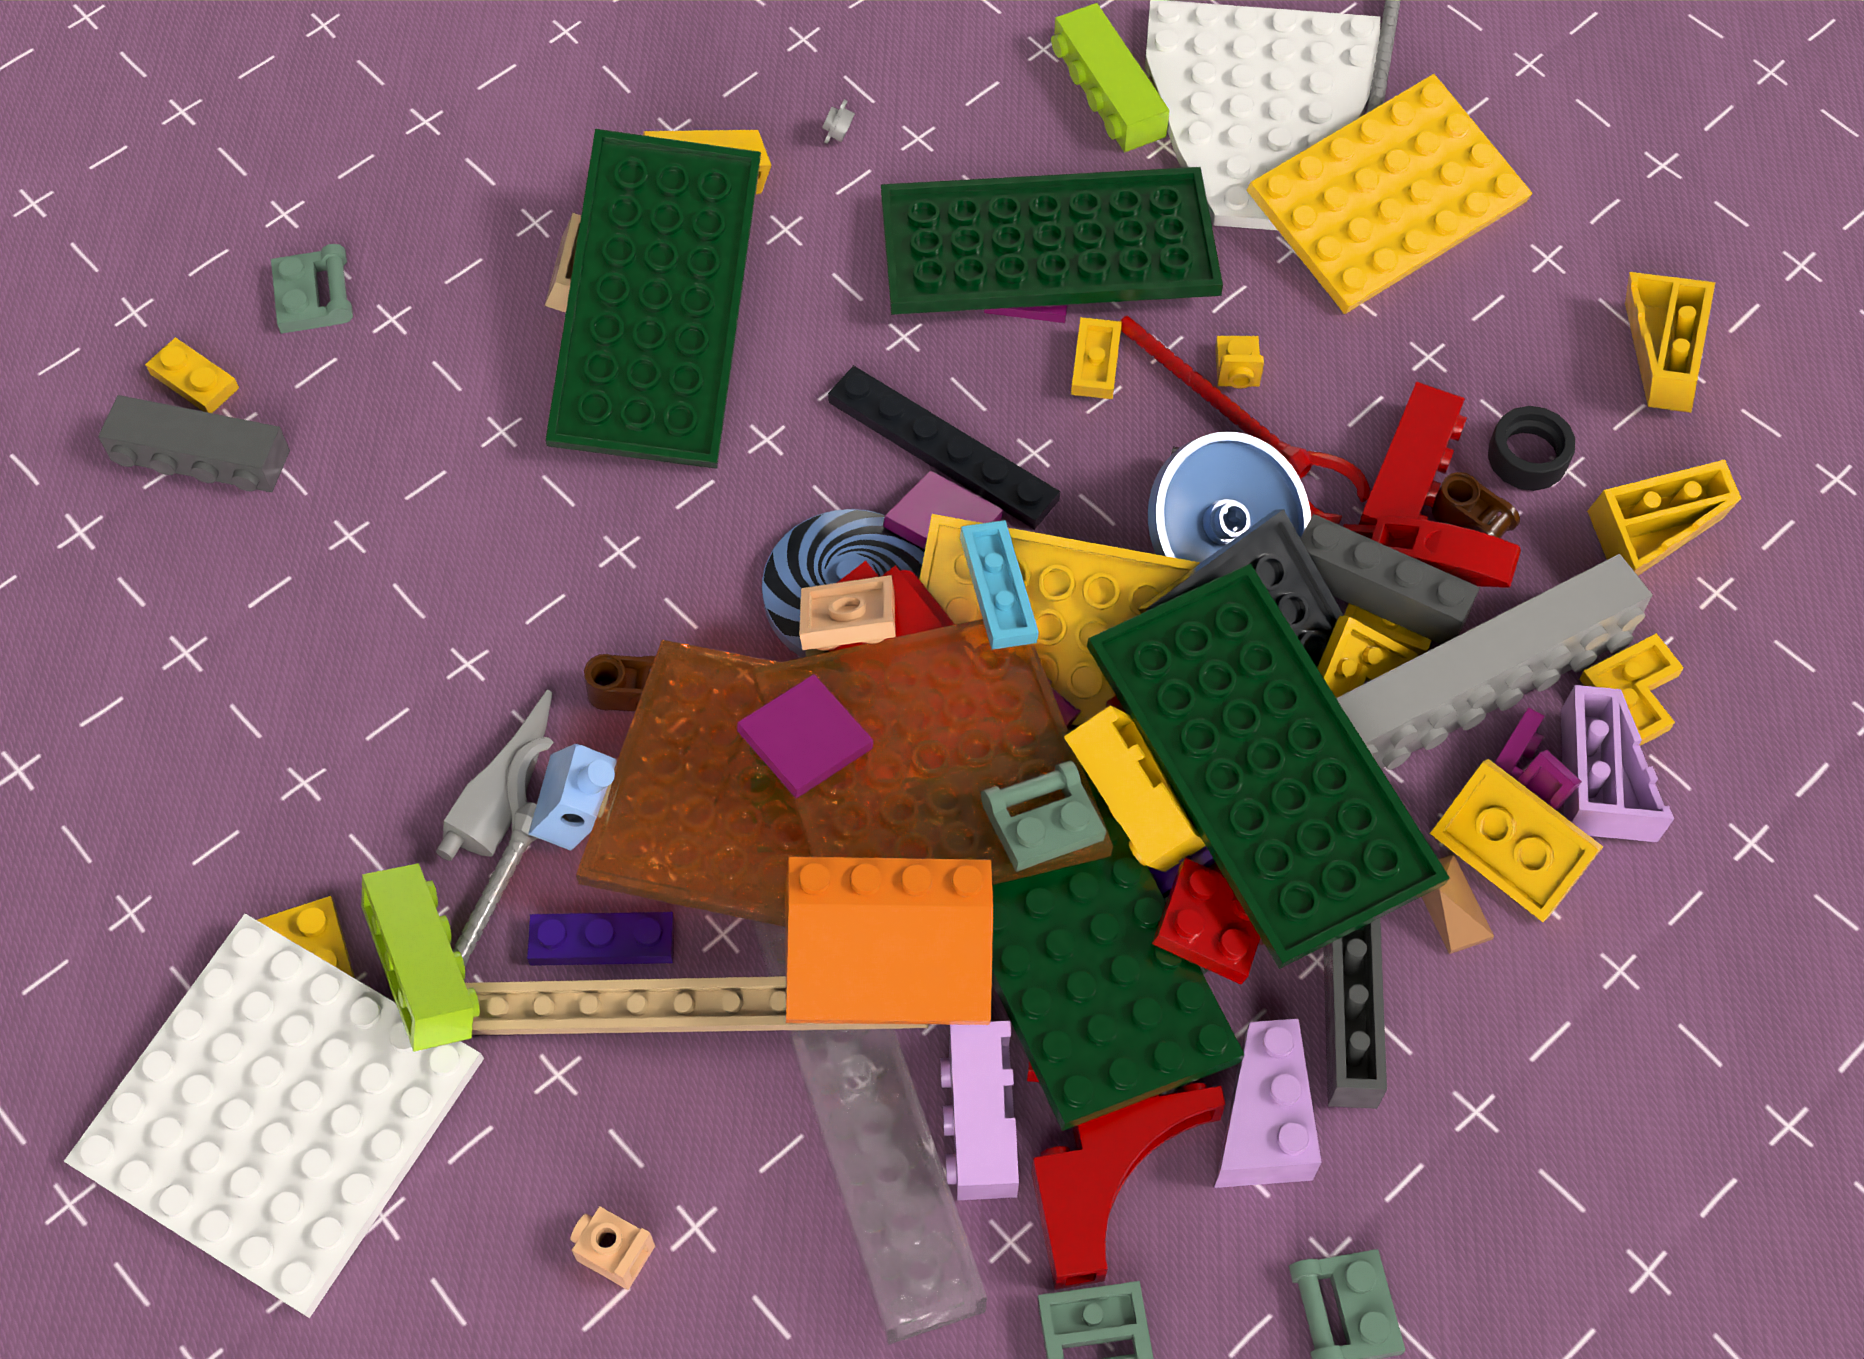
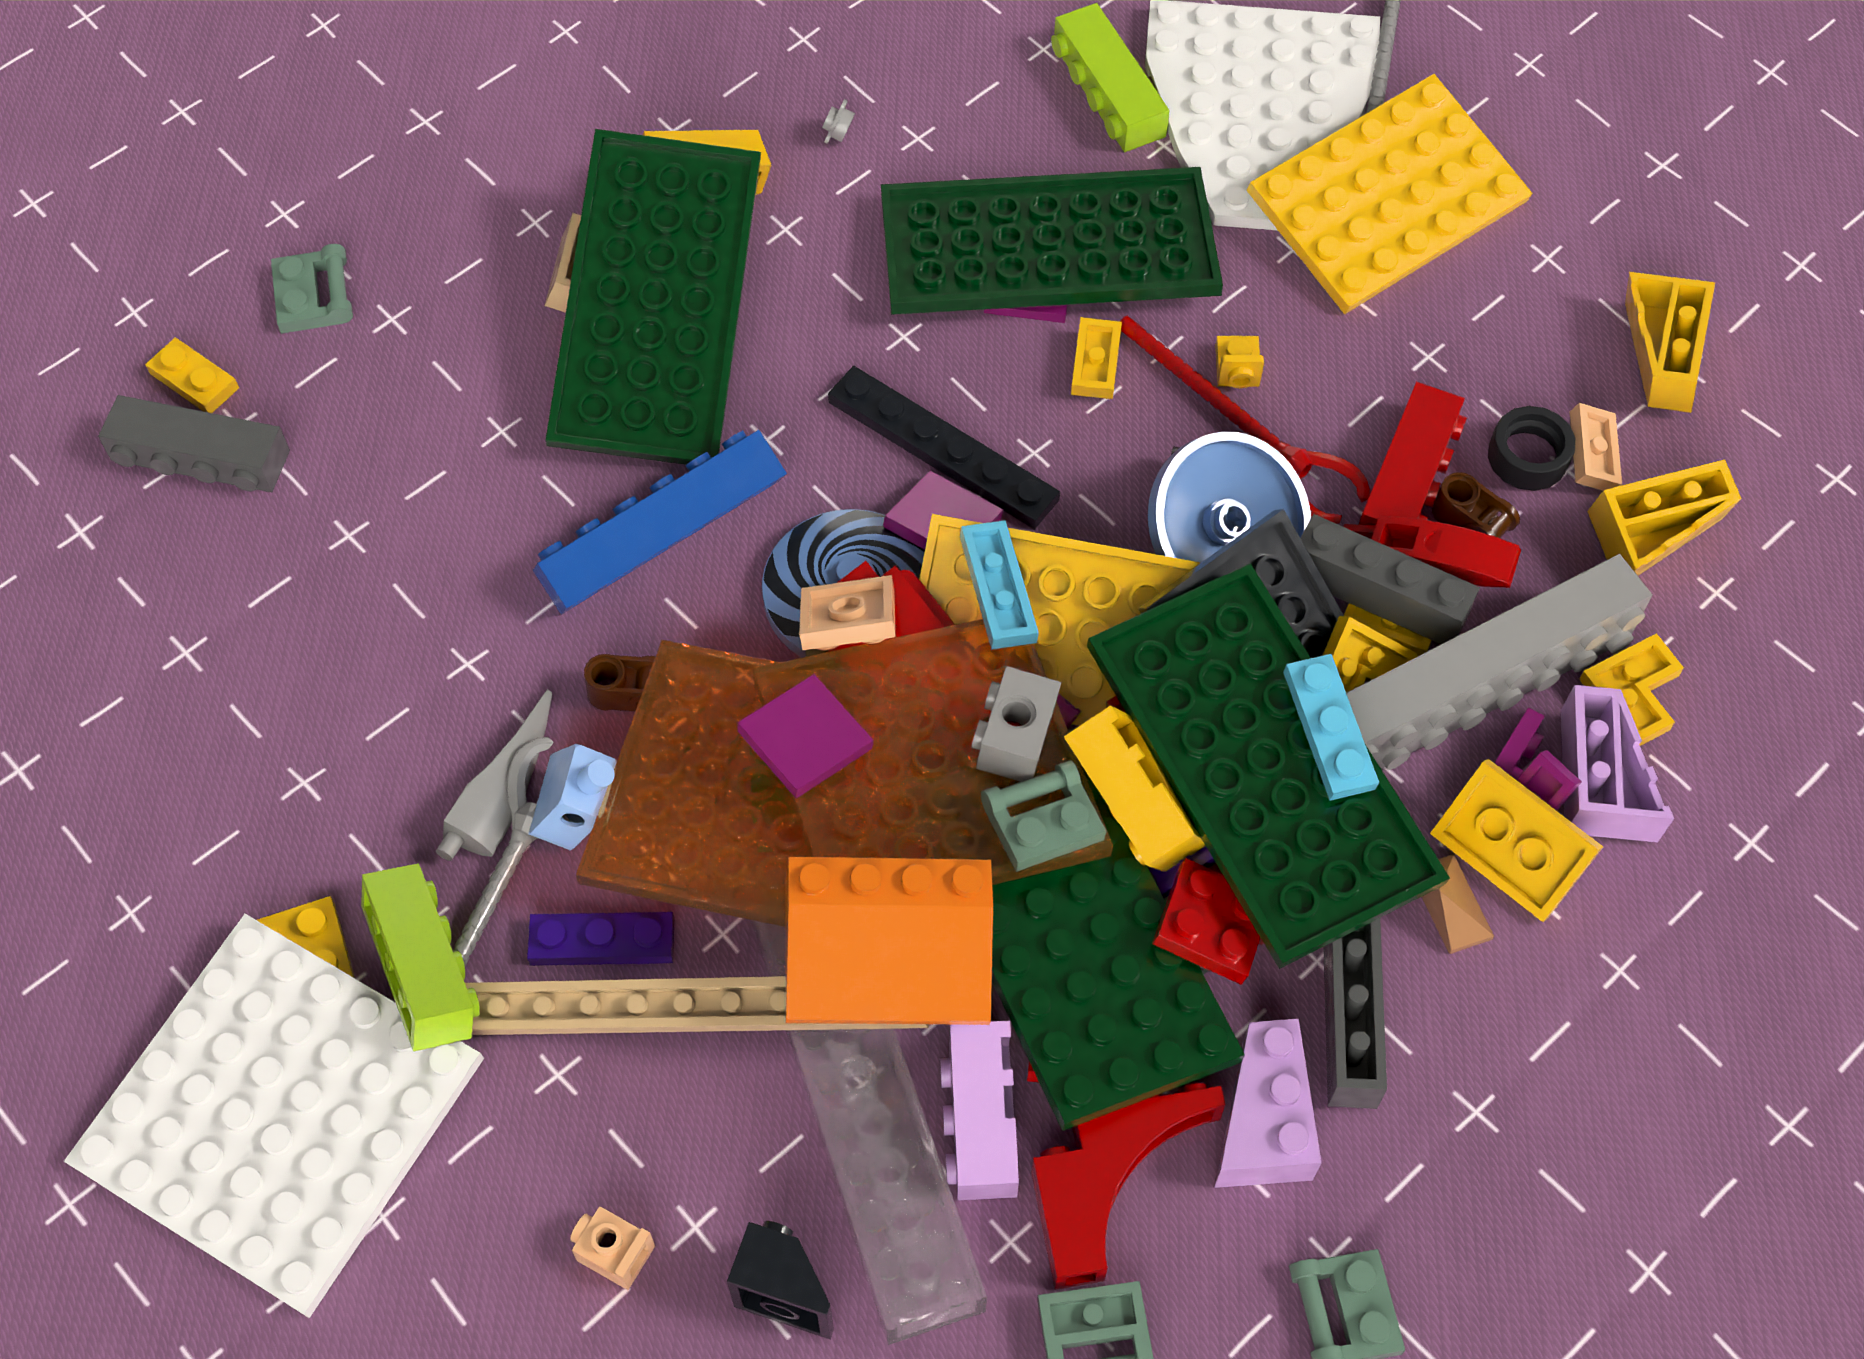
none -> blue brick [533,430,787,615]
none -> black slope [727,1221,834,1340]
none -> light grey brick [971,666,1062,782]
none -> medium azure plate [1283,654,1379,801]
none -> light nougat plate [1569,403,1622,491]

